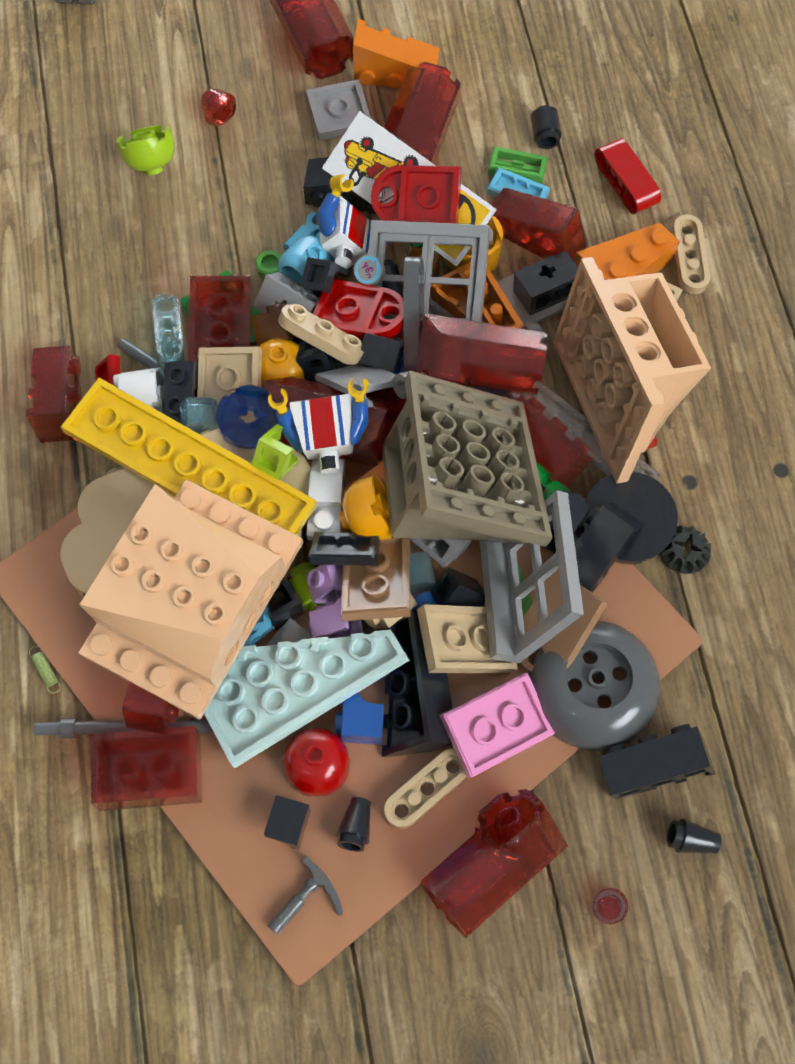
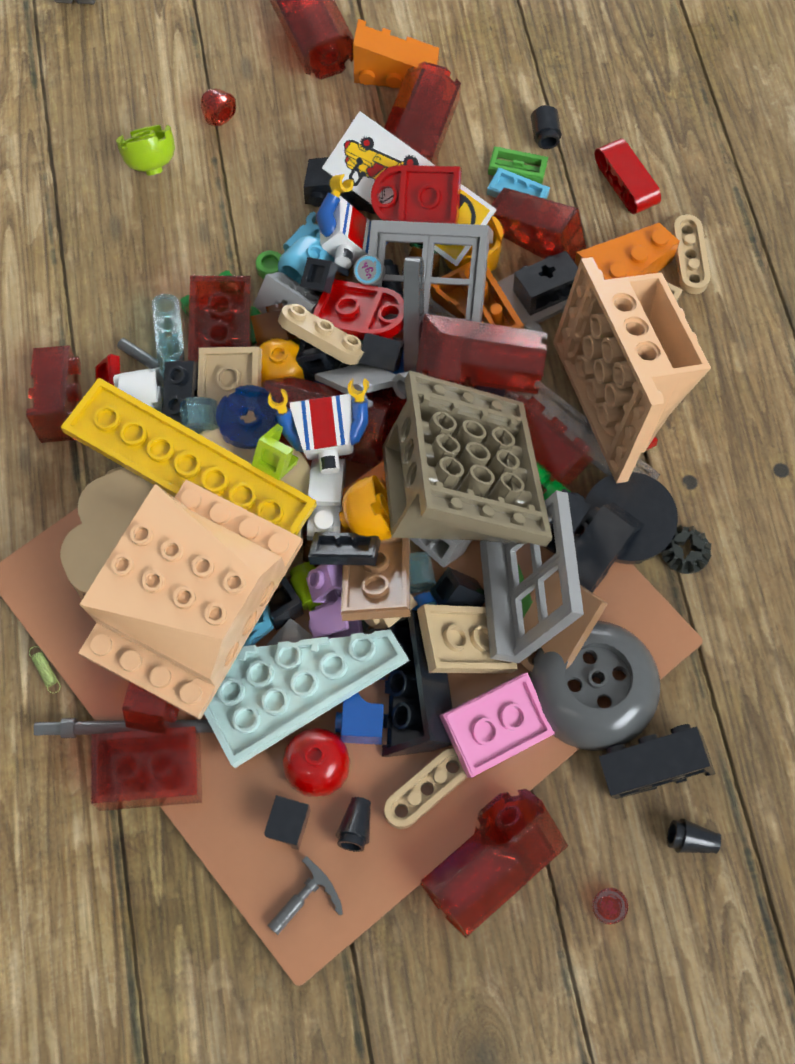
light grey plate [306,79,371,141] -> none

